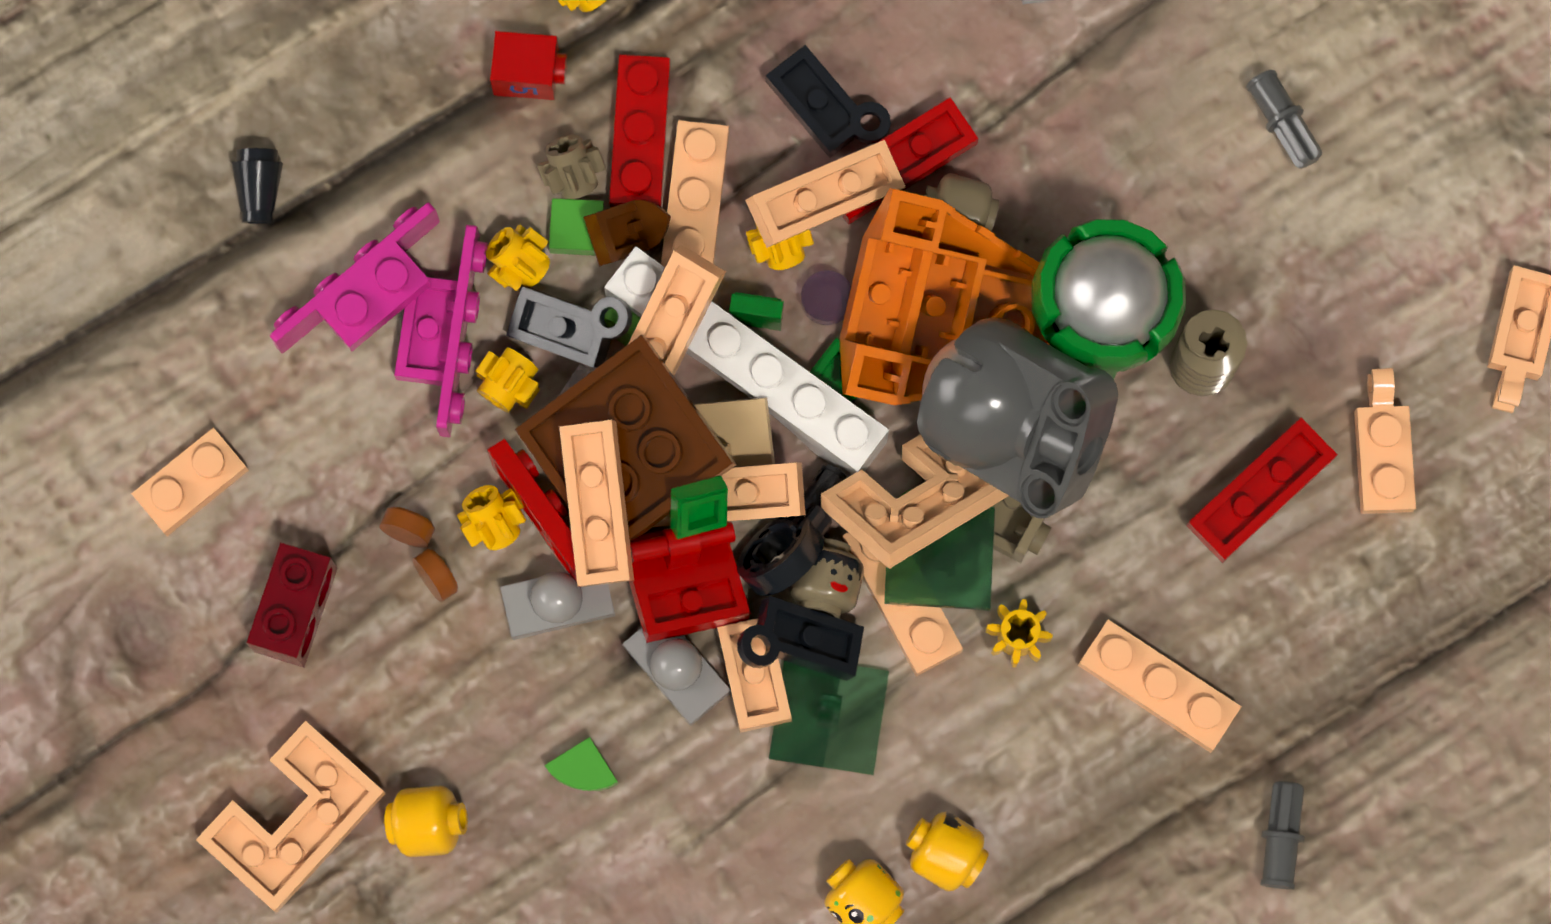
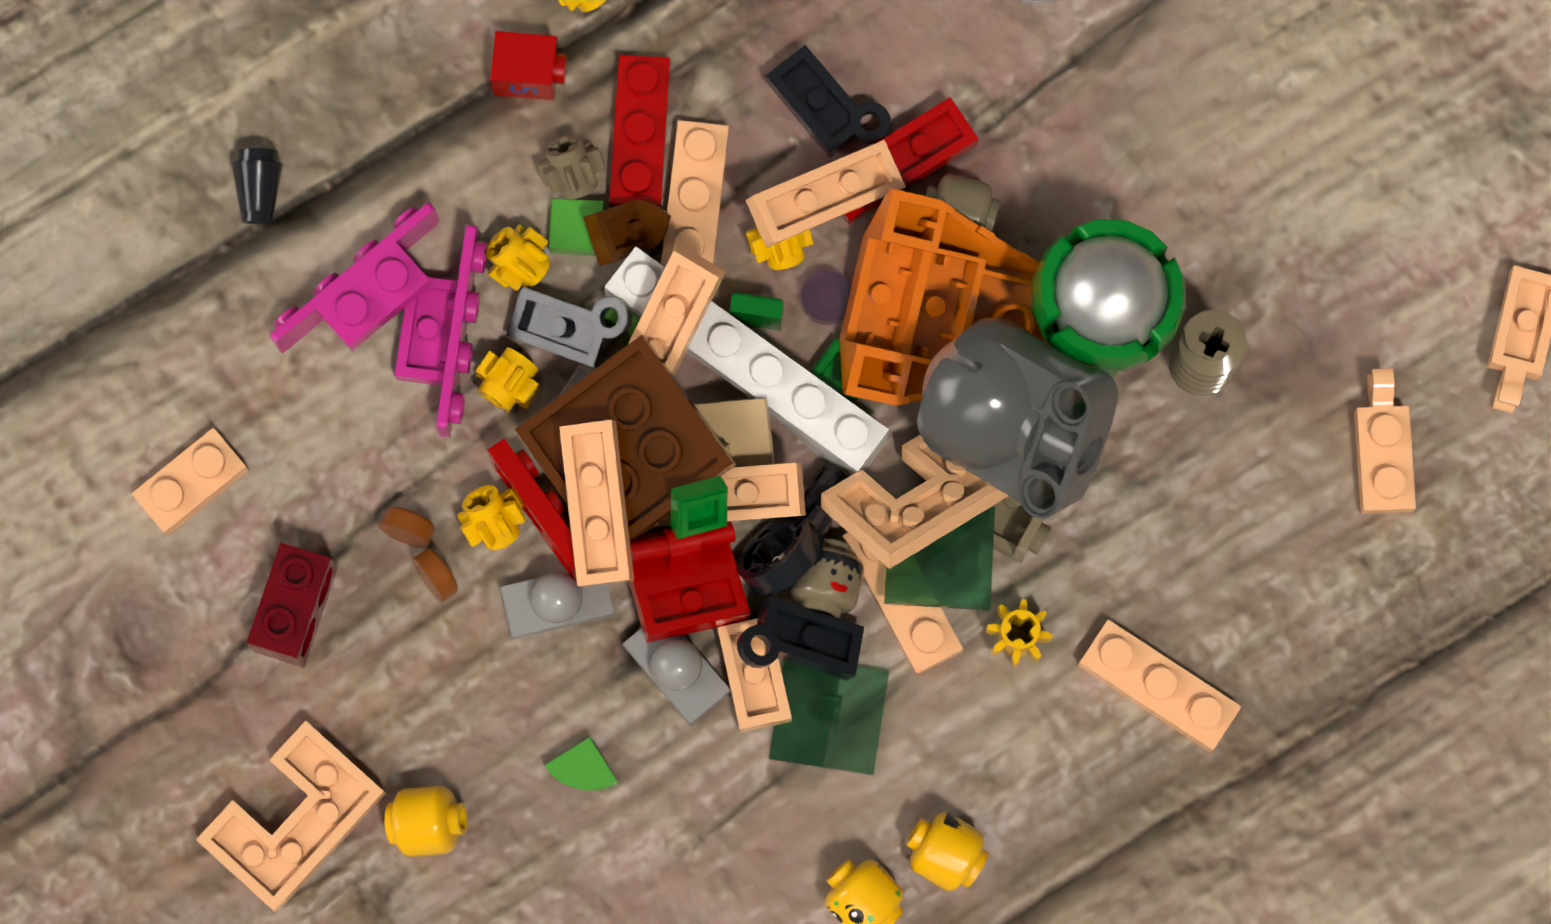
red plate [1186,417,1338,563] -> none
dark grey axle [1246,69,1322,169] -> none
dark grey axle [1260,781,1305,890] -> none

